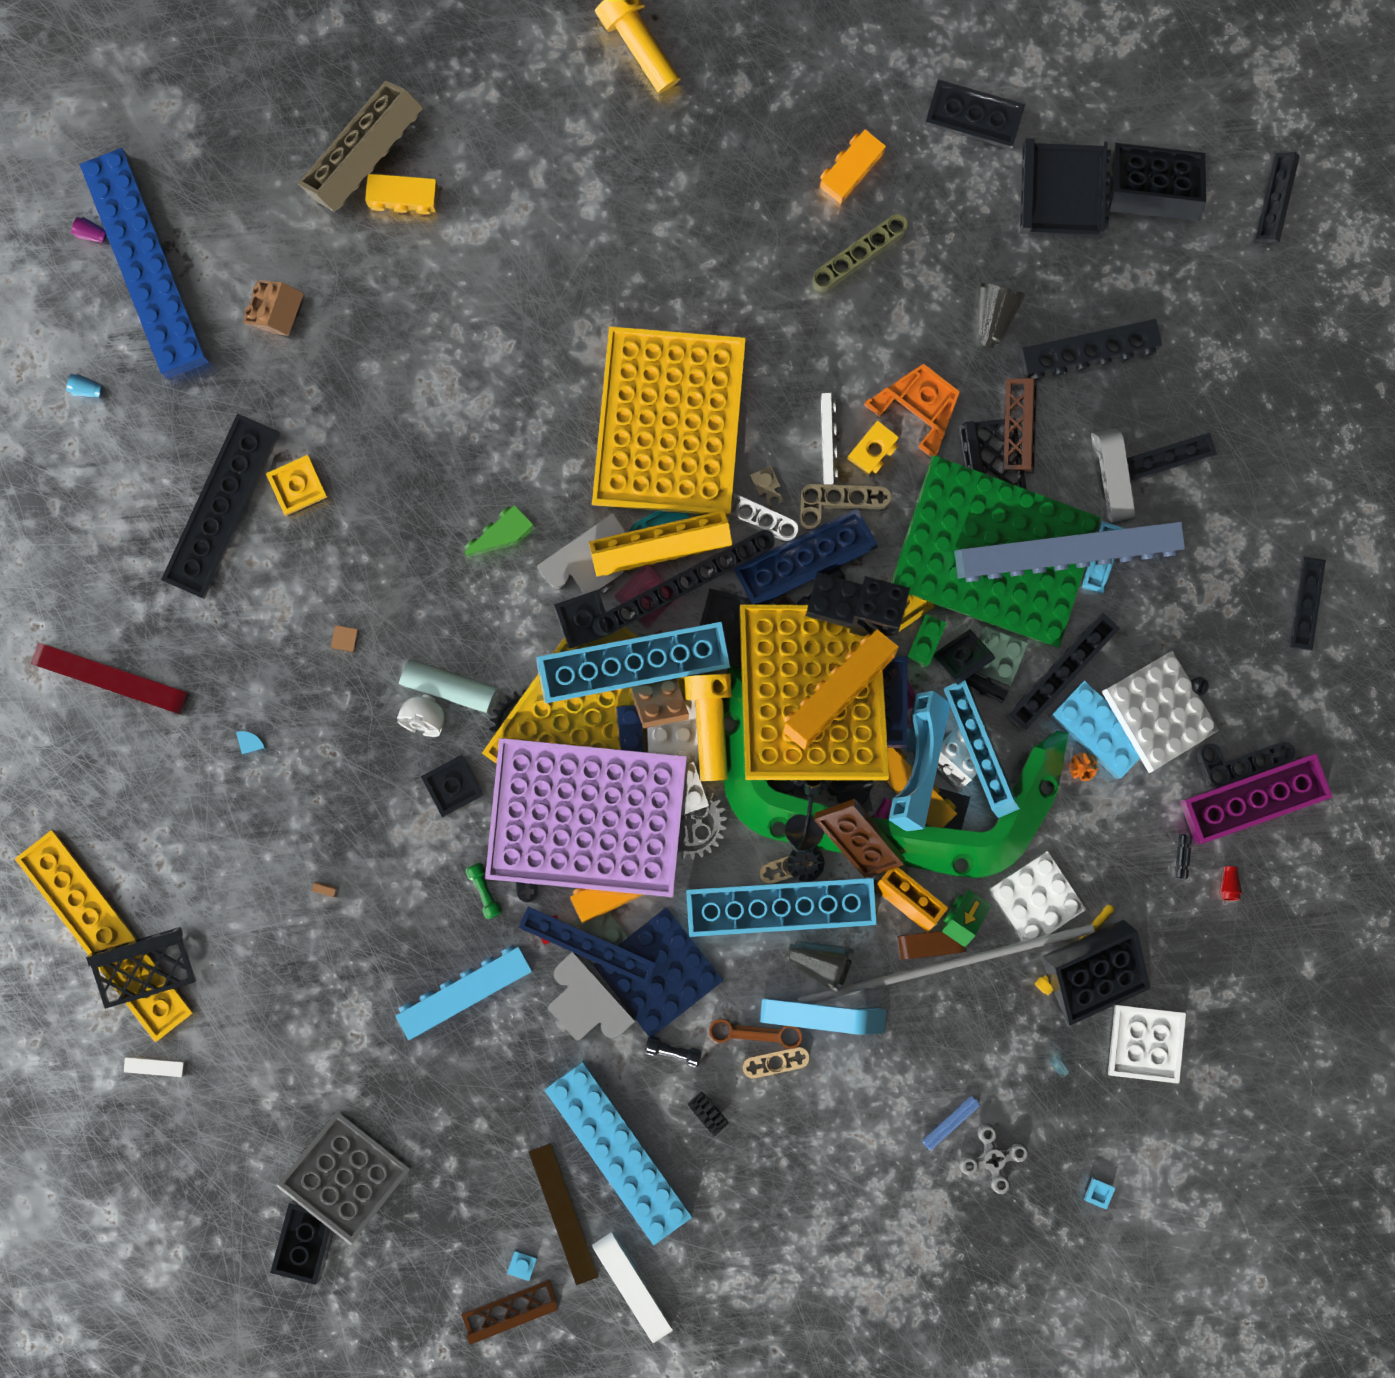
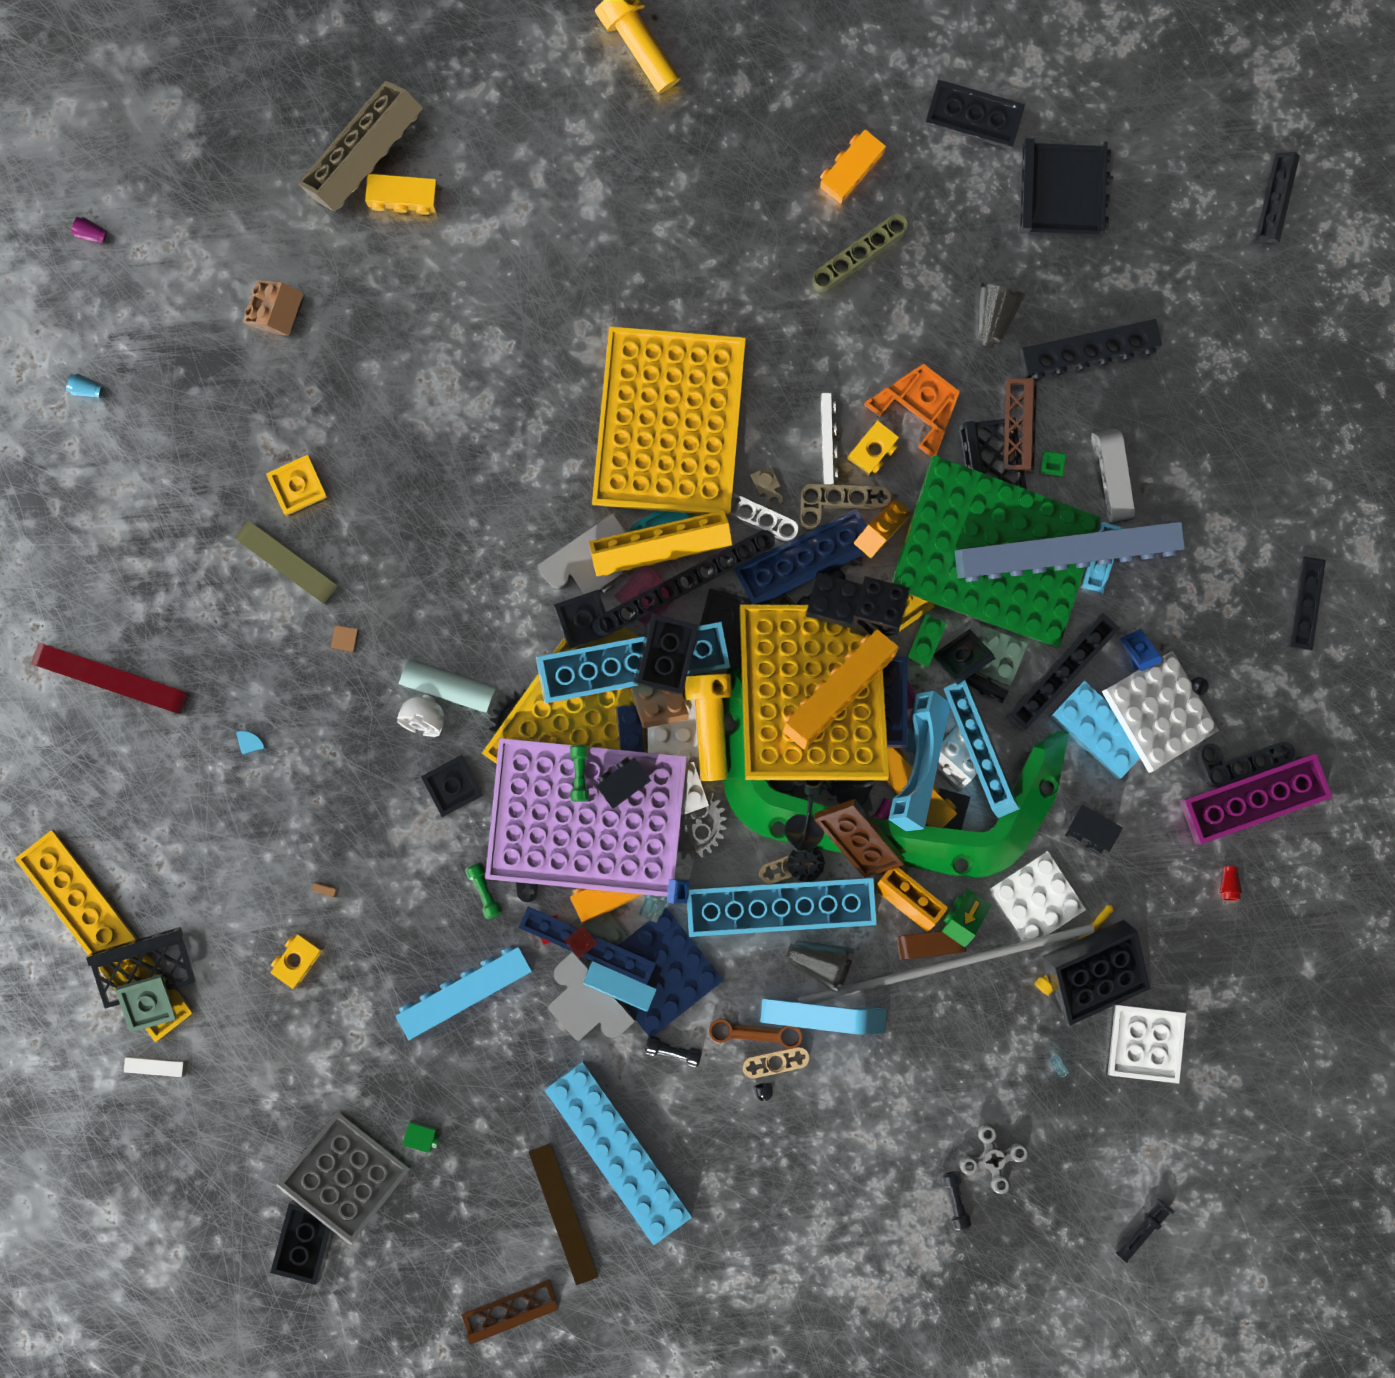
blue brick [79,148,209,379] -> none
black plate [161,413,280,599] -> none
bright green slope [464,505,535,558] -> none
medium azure plate [507,1250,537,1281] -> none
white beam [592,1232,674,1343] -> none
black tyre [688,1091,729,1136] -> none
medium blue axle [922,1096,980,1150] -> none
orange gear [1068,752,1099,781] -> none
medium azure plate [1084,1177,1115,1210] -> none
black slope [1109,143,1206,222] -> none
black plate [1127,433,1217,482] -> none
black axle [1175,834,1192,880] -> none
none -> sand green plate [115,974,177,1033]
none -> olive beam [235,520,338,604]
none -> yellow brick [270,934,324,989]
none -> green brick [402,1120,440,1153]
none -> clear red plate [564,925,597,959]
none -> green piece [570,745,589,802]
none -> medium azure tile [582,961,657,1012]
none -> black brick [596,756,652,809]
none -> black brick [633,614,699,695]
none -> clear light blue plate [638,895,666,923]
none -> blue tile [667,879,689,903]
none -> black hinge [753,1083,773,1101]
none -> light orange brick [854,499,912,558]
none -> black piece [942,1171,972,1231]
none -> green tile [1040,450,1066,477]
none -> black brick [1061,804,1123,854]
none -> black pin [1116,1197,1175,1263]
none -> blue slope [1120,629,1162,671]

